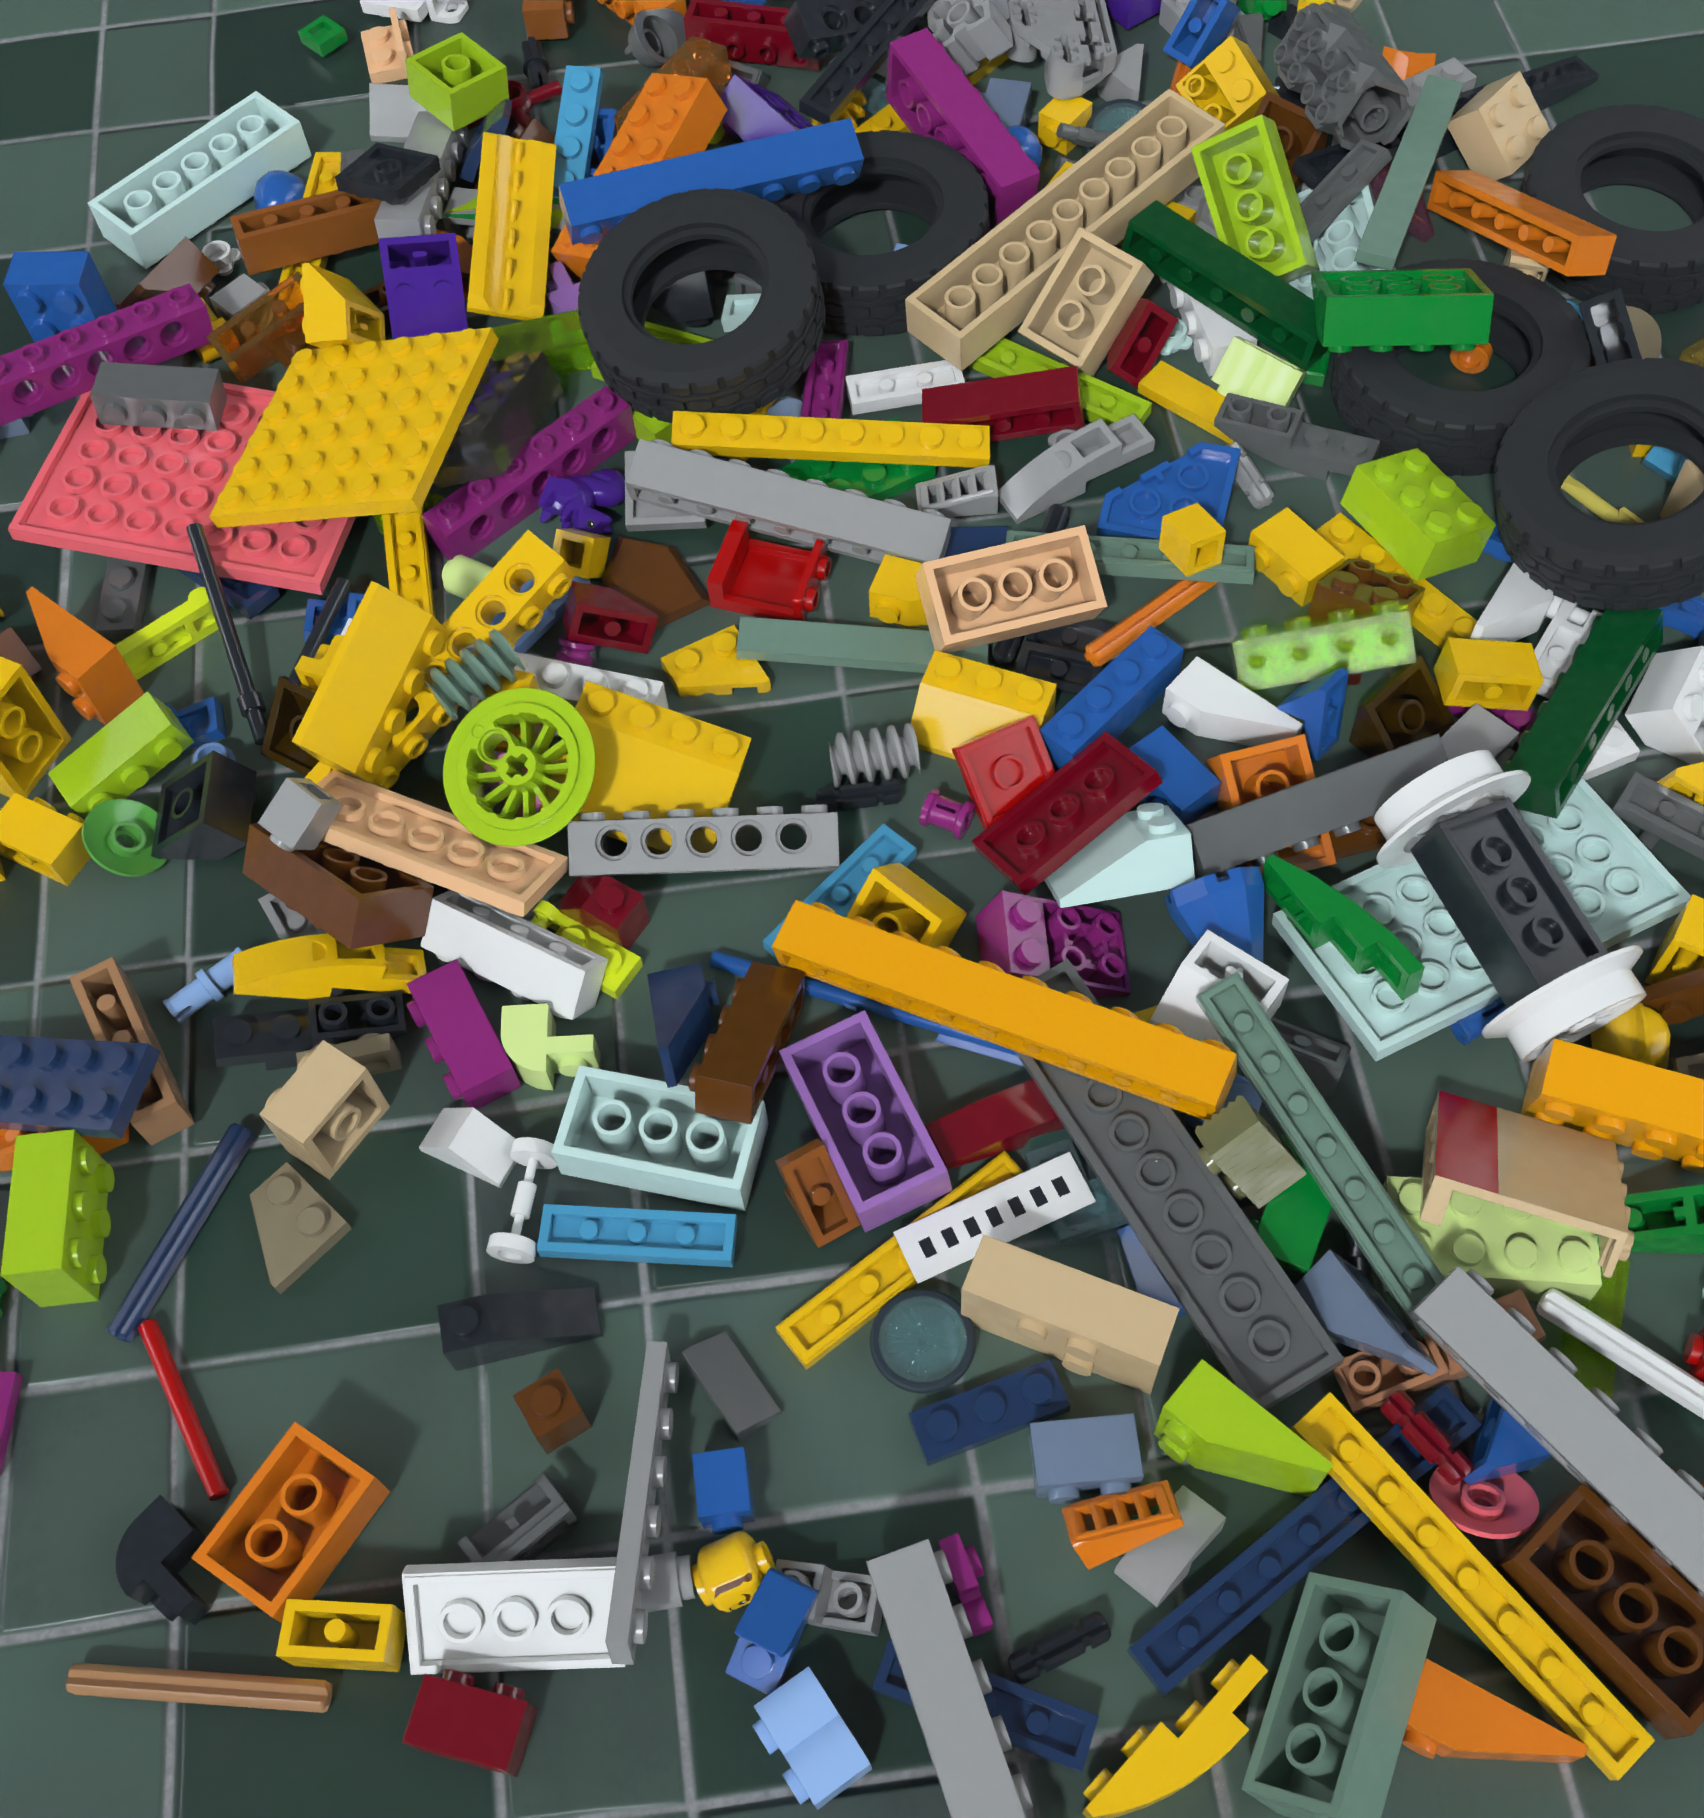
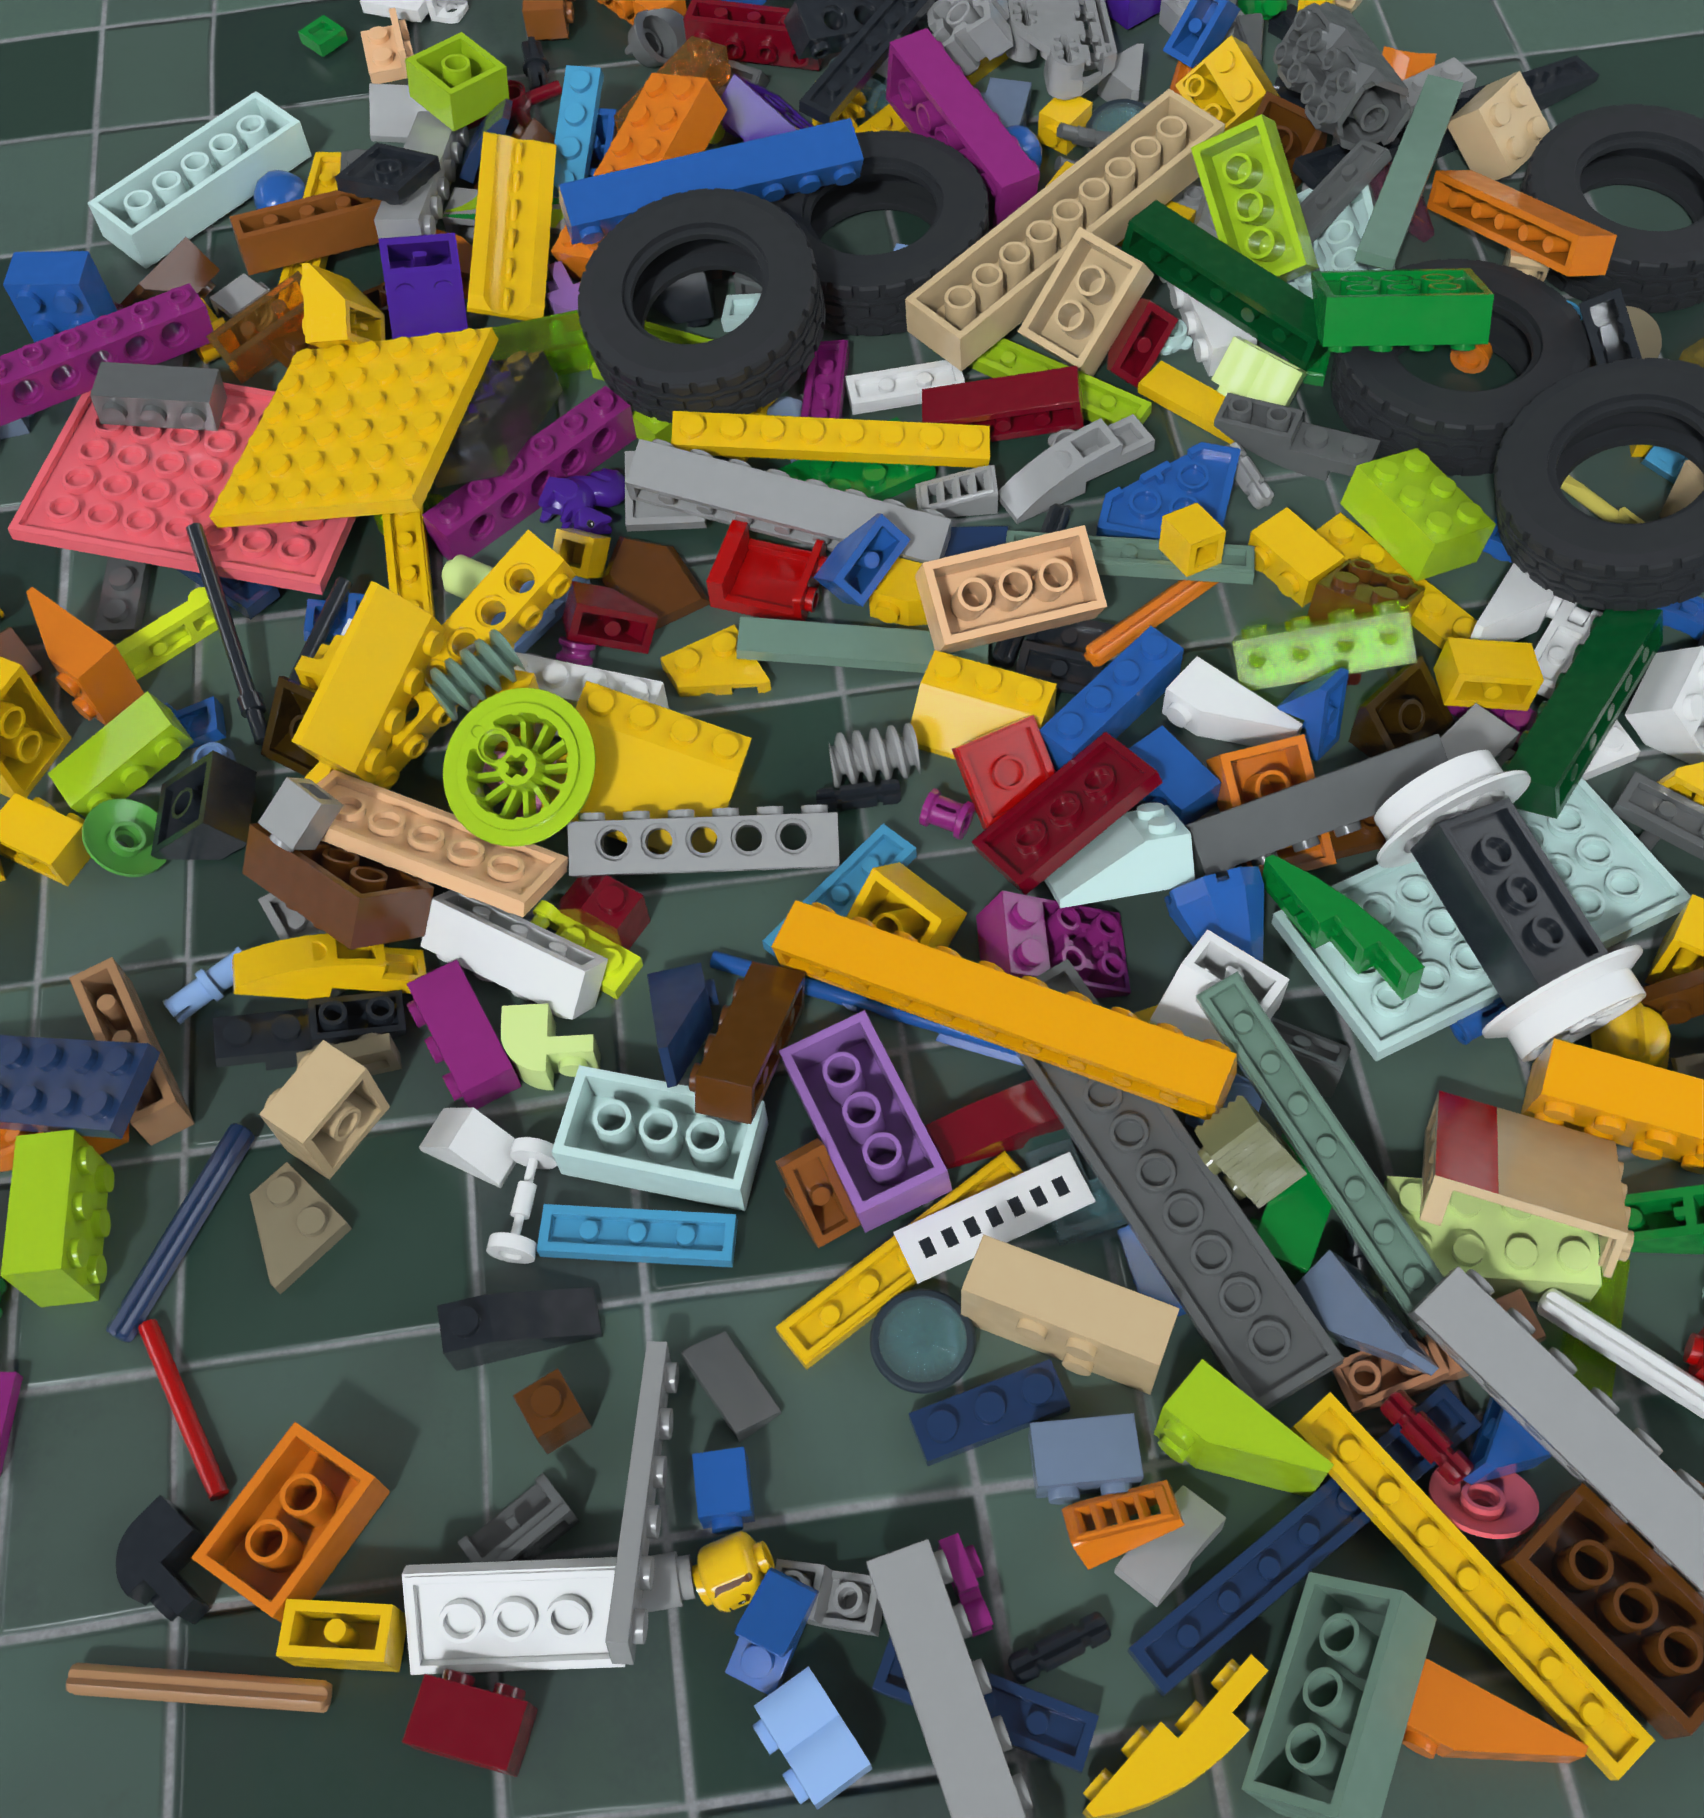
white plate [202,240,241,276] -> none
none -> blue slope [813,513,911,607]

